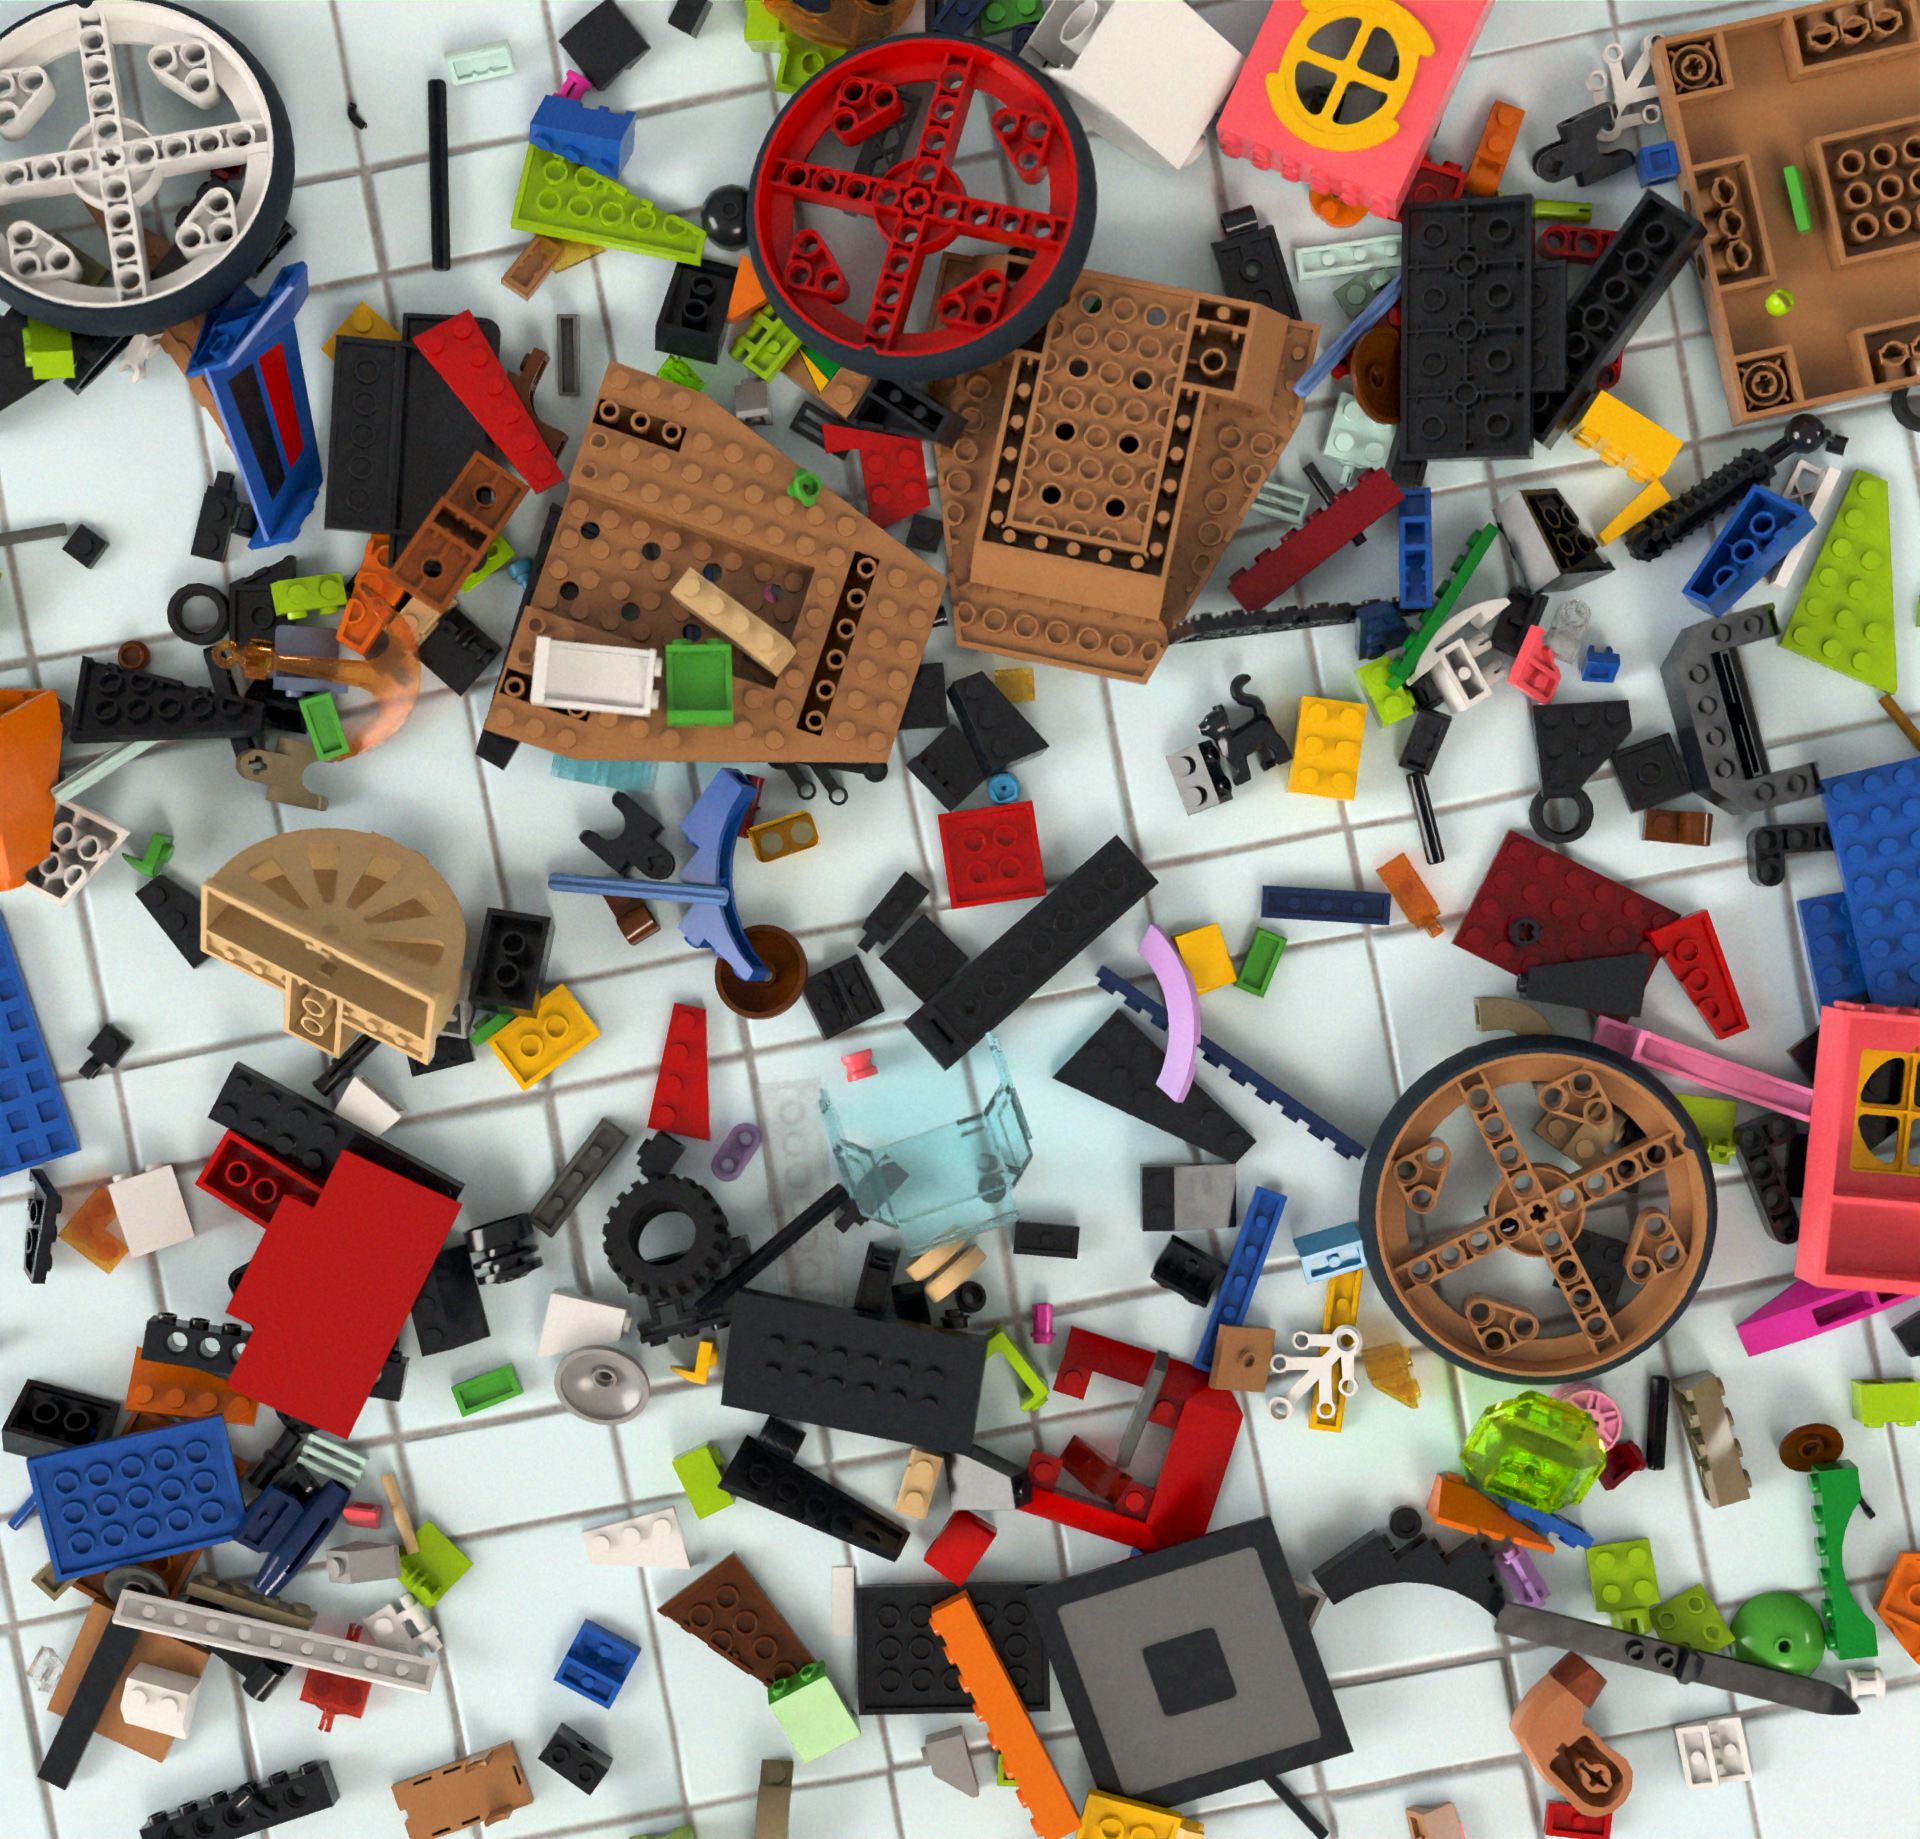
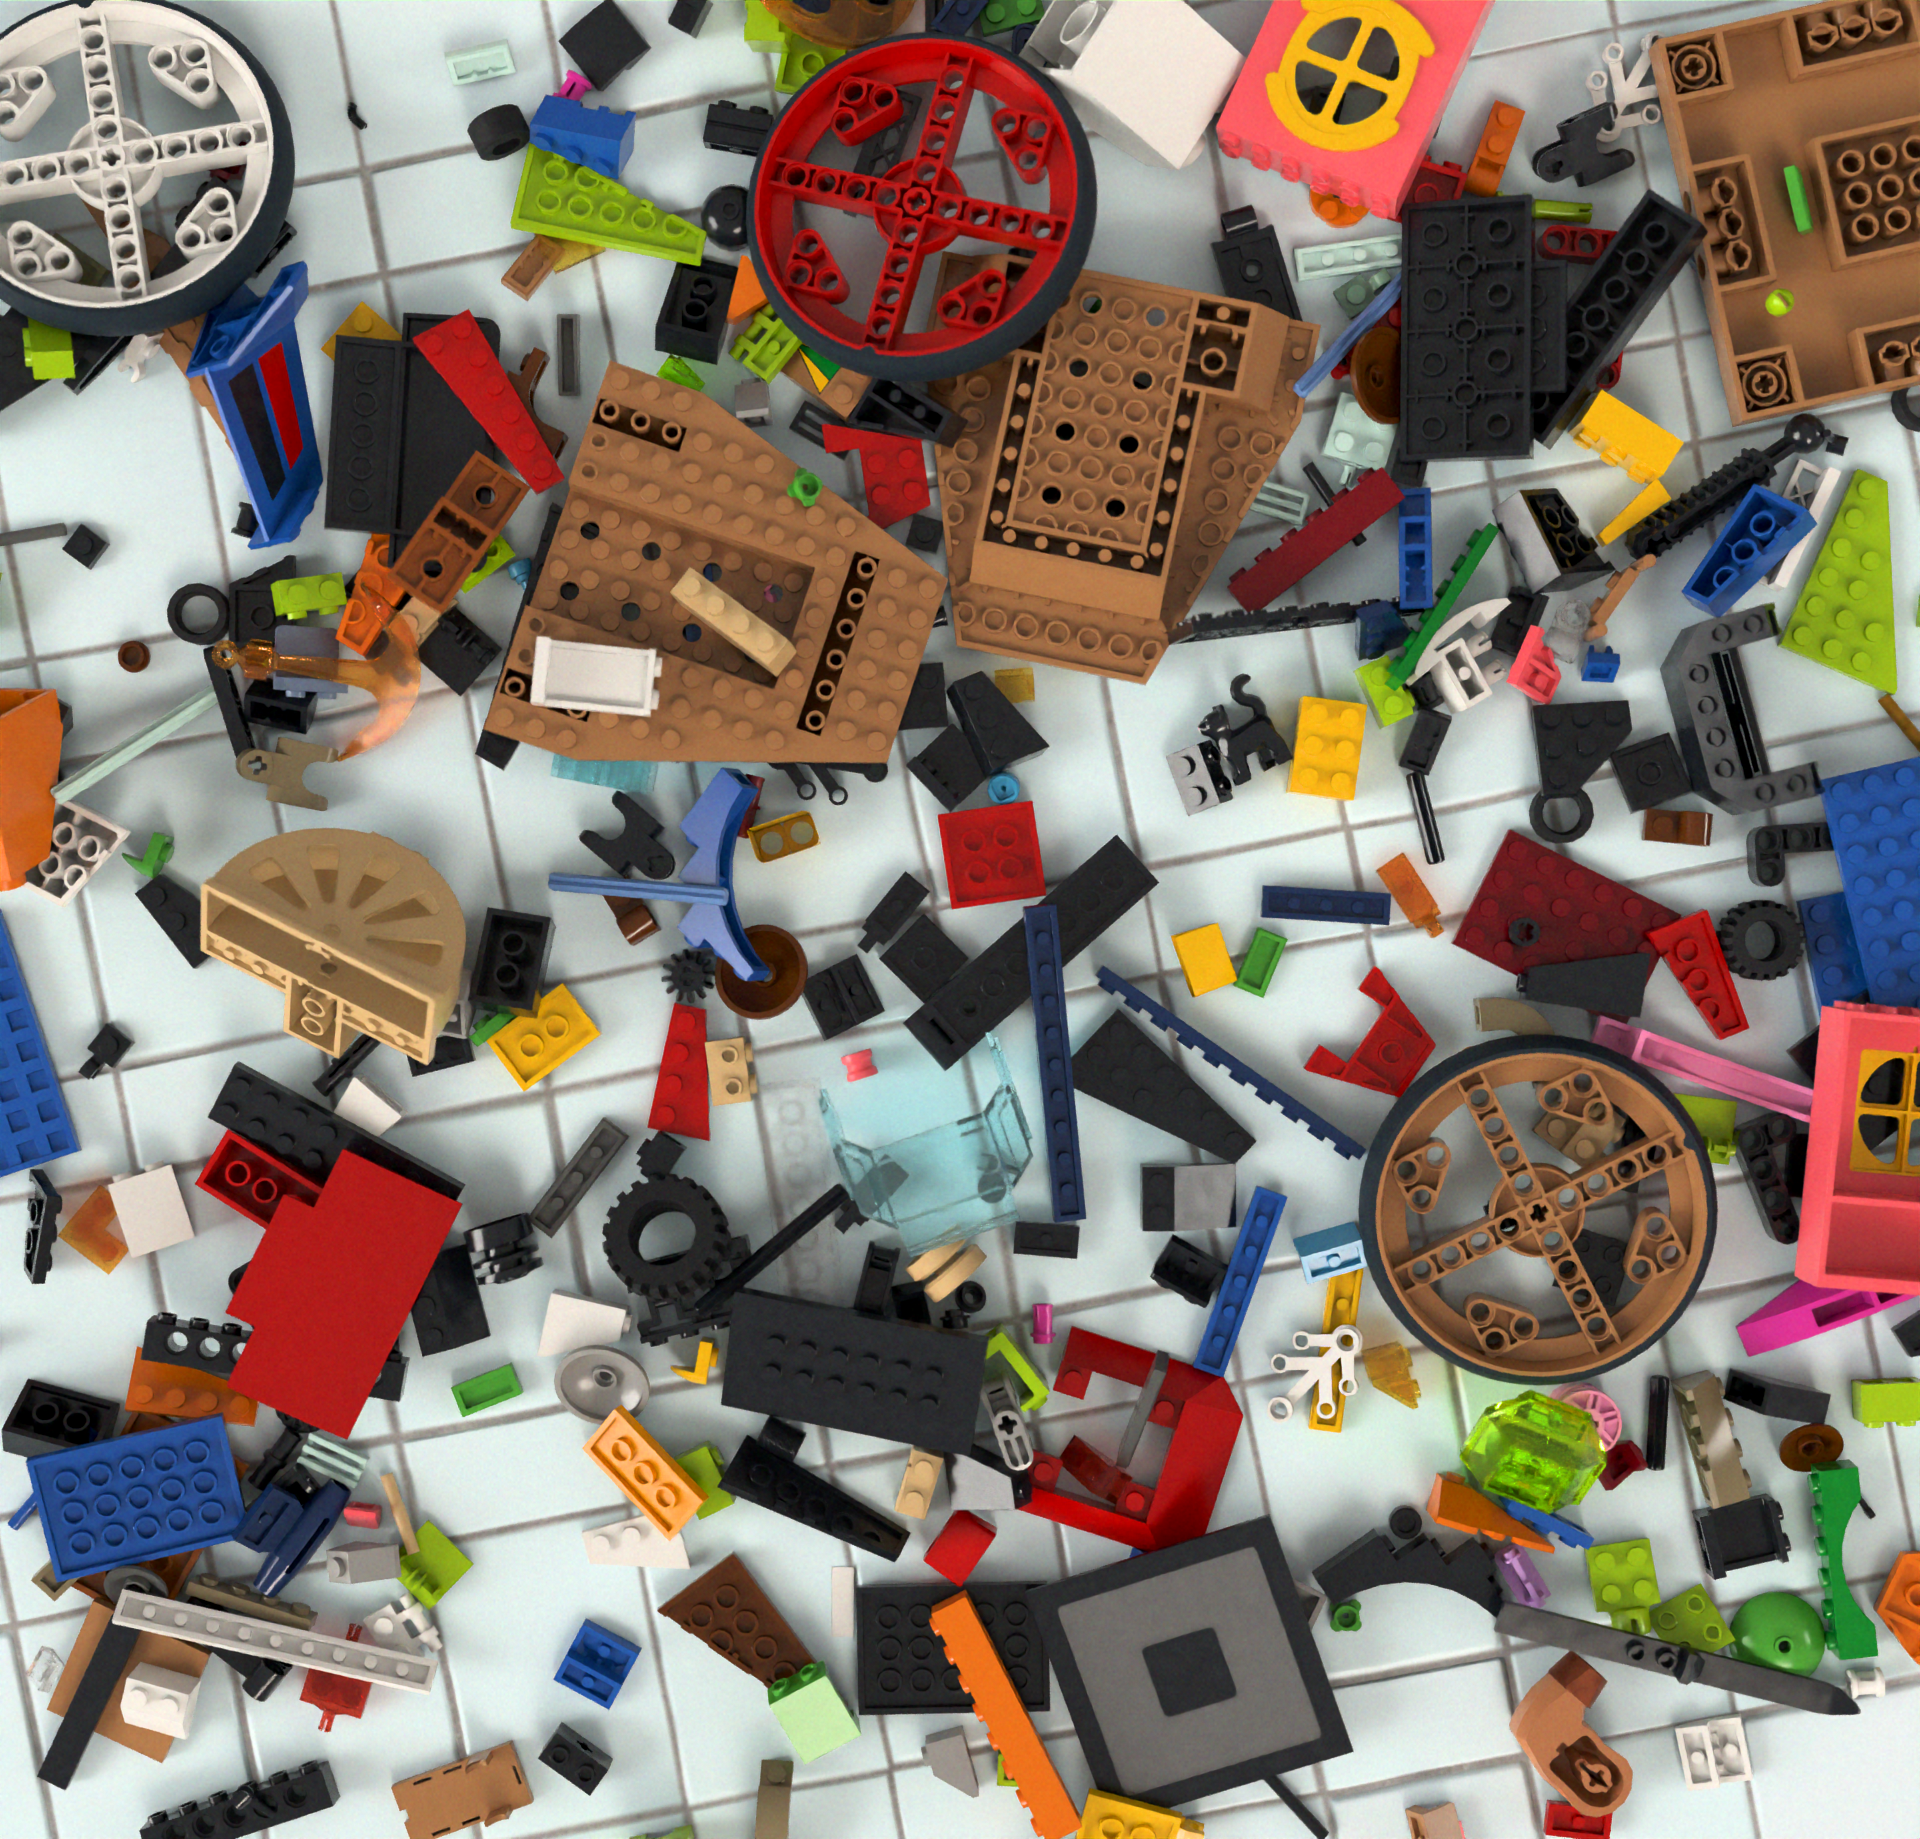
black wing [69,656,267,744] -> none
black hinge [190,471,239,563] -> none
bright green tile [298,690,350,762] -> none
black axle [428,79,451,271] -> none
bright green panel [665,639,733,727] -> none
clear purple plate [711,1122,762,1182] -> none
lavender tile [1137,924,1201,1102] -> none
medium nougat plate [1208,1324,1276,1392] -> none
blue brick [1635,141,1681,189] -> none
none -> black tyre [467,104,530,161]
none -> light orange plate [582,1404,709,1541]
none -> black gear [661,949,715,1003]
none -> black brick [703,100,774,157]
none -> tan brick [705,1036,758,1106]
none -> light grey piece [981,1369,1034,1470]
none -> dark blue plate [1022,903,1086,1223]
none -> red wing [1303,966,1436,1098]
none -> bright green plate [1329,1599,1362,1632]
none -> medium nougat plate [1581,554,1656,642]
none -> black panel [1692,1493,1791,1580]
none -> black tyre [1716,900,1806,981]
none -> black slope [1723,1368,1831,1424]

